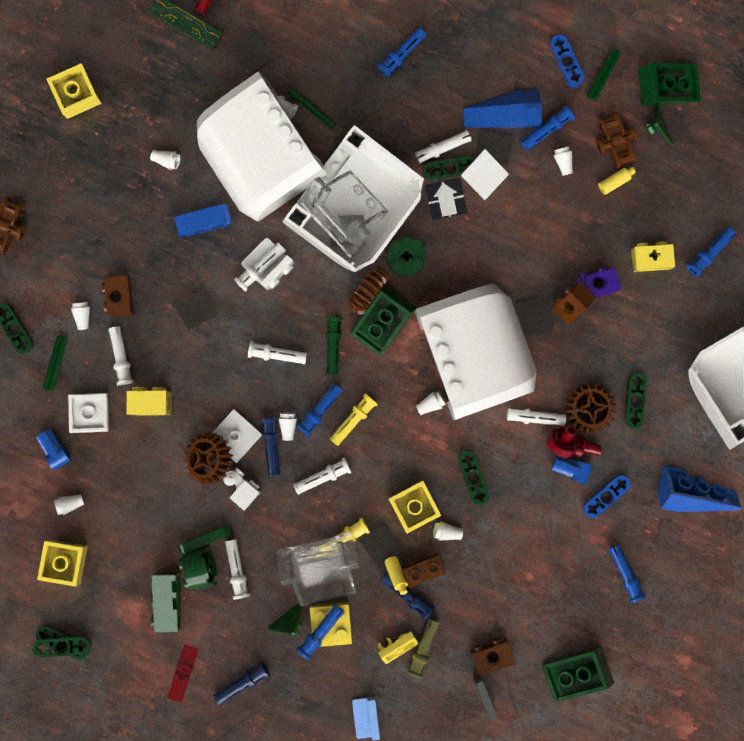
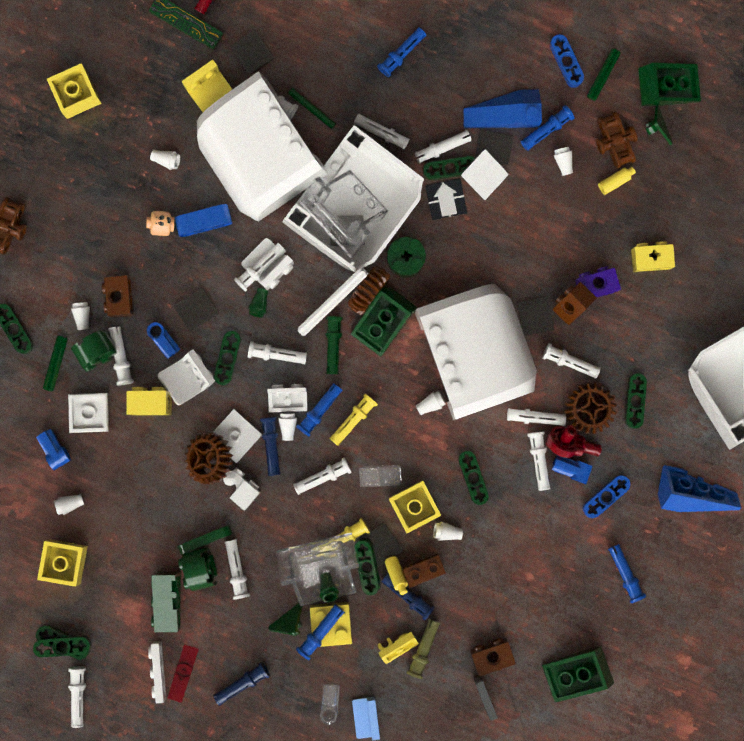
blue pin [686,227,736,277] -> none
none -> white pin [68,666,86,728]
none -> dark green brick [71,330,117,372]
none -> light nougat head [146,211,174,236]
none -> blue piece [147,322,181,359]
none -> white plate [148,641,166,703]
none -> white bracket [158,349,215,405]
none -> light yellow bracket [182,59,232,112]
none -> dark green beam [214,331,241,386]
none -> dark green cone [248,288,268,318]
none -> white bracket [267,384,308,413]
none -> white axle [298,267,368,336]
none -> dark green cone [320,572,339,603]
none -> clear piece [320,684,340,725]
none -> white pin [354,113,410,150]
none -> dark green beam [354,538,381,595]
none -> clear slope [359,465,402,487]
none -> white pin [527,431,550,491]
none -> white pin [542,343,601,379]

